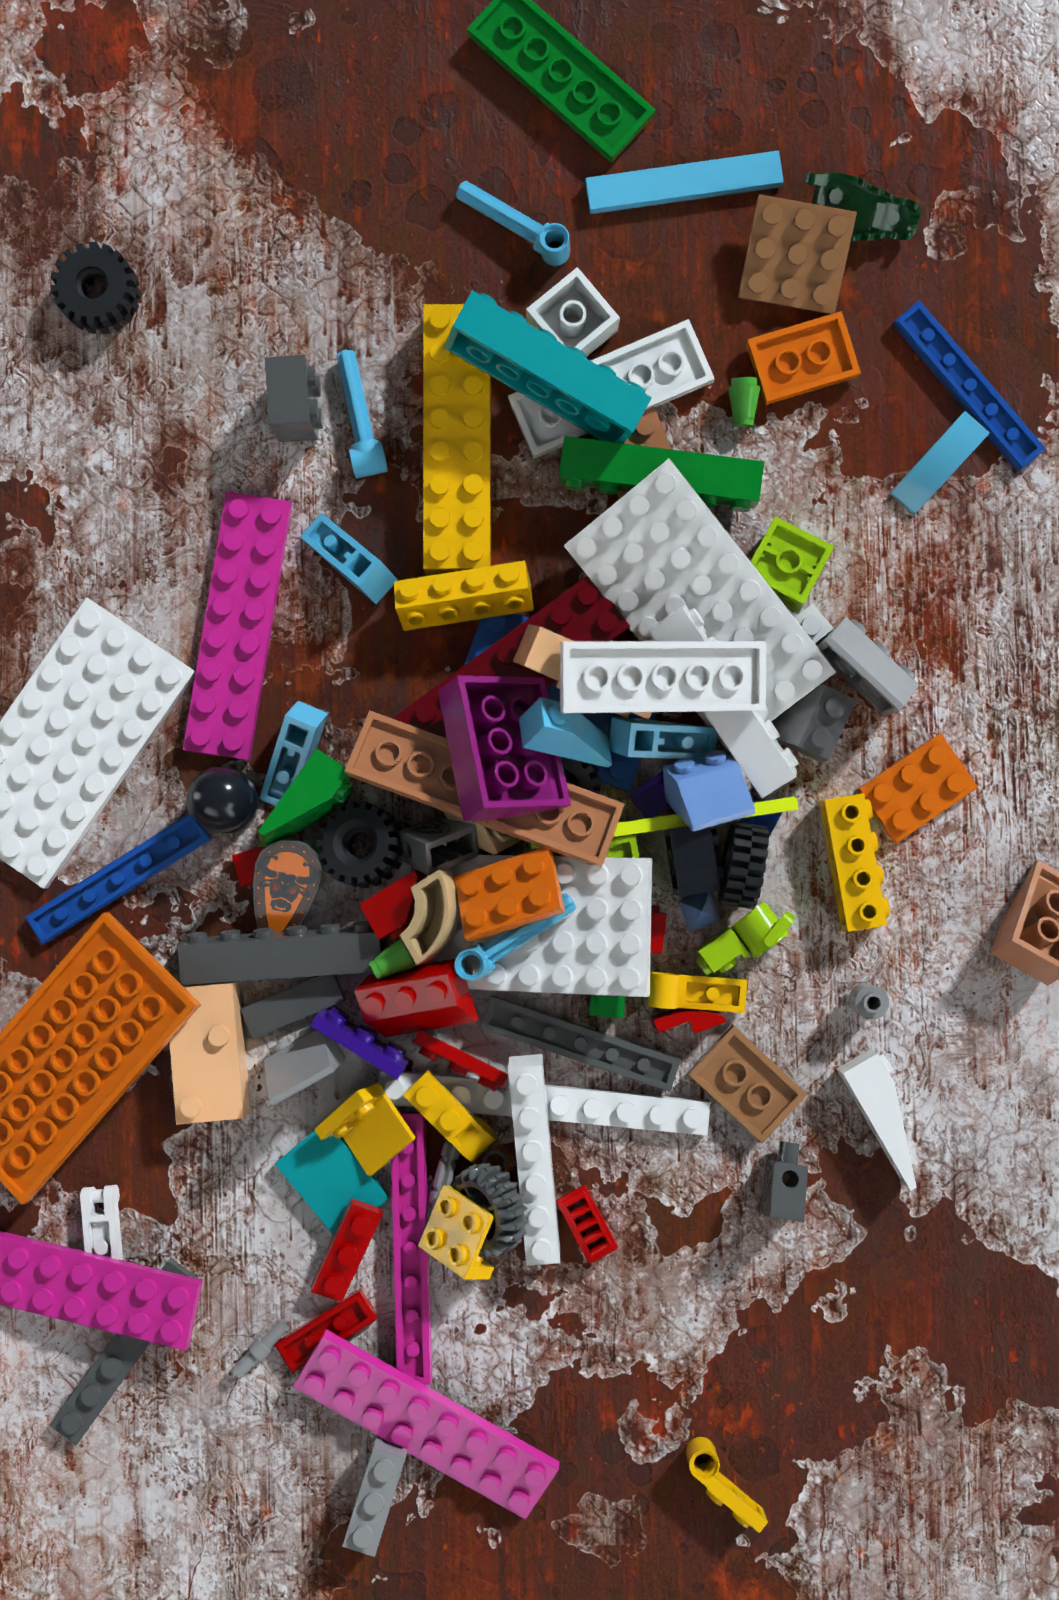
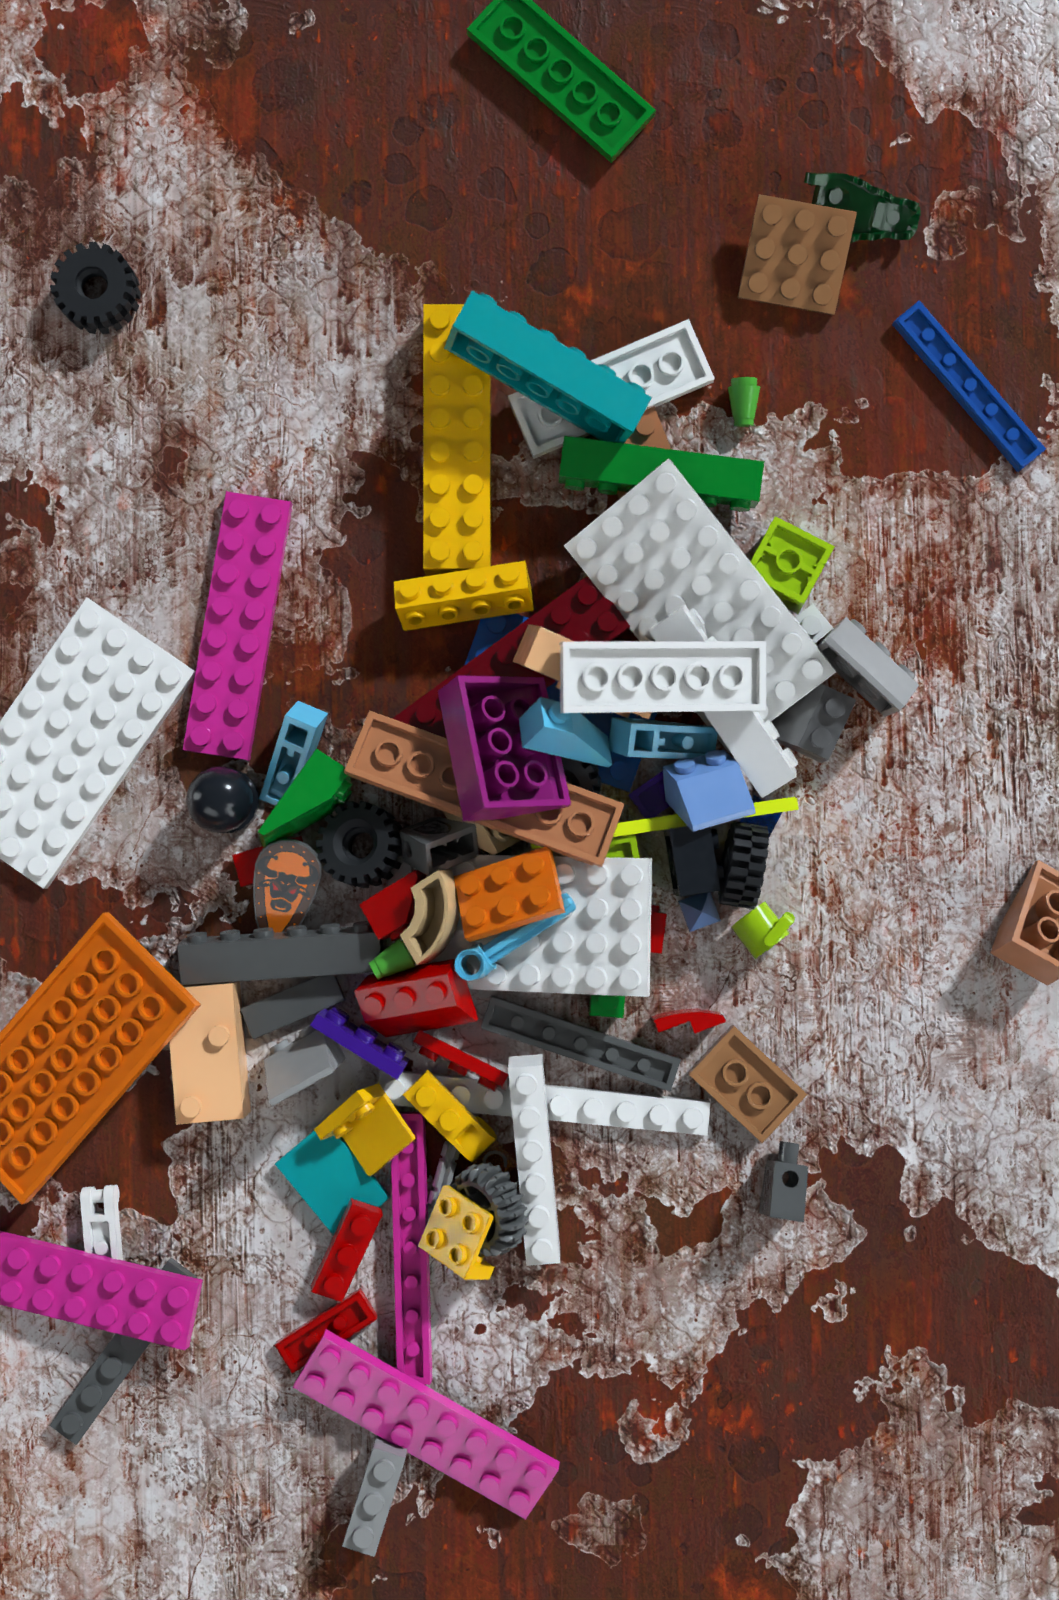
blue tile [25,813,212,945] -> none
light grey bar [232,1320,289,1378] -> none
dark grey brick [265,355,323,442] -> none
medium azure slope [300,513,398,604] -> none
medium azure axle [336,350,388,479] -> none
medium azure axle [456,181,570,266] -> none
white brick [526,267,620,357] -> none
red slope [556,1184,618,1264] -> none
medium azure tile [585,150,784,214] -> none
yellow plate [647,972,747,1013] -> none
yellow plate [686,1437,768,1533] -> none
lime brick [695,926,750,976] -> none
orange plate [746,311,861,405] -> none
yellow brick [818,793,890,932] -> none
white slope [837,1049,917,1191] -> none
light grey brick [849,983,889,1020] -> none
orange plate [857,733,978,843] -> none
medium azure slope [890,411,990,515] -> none

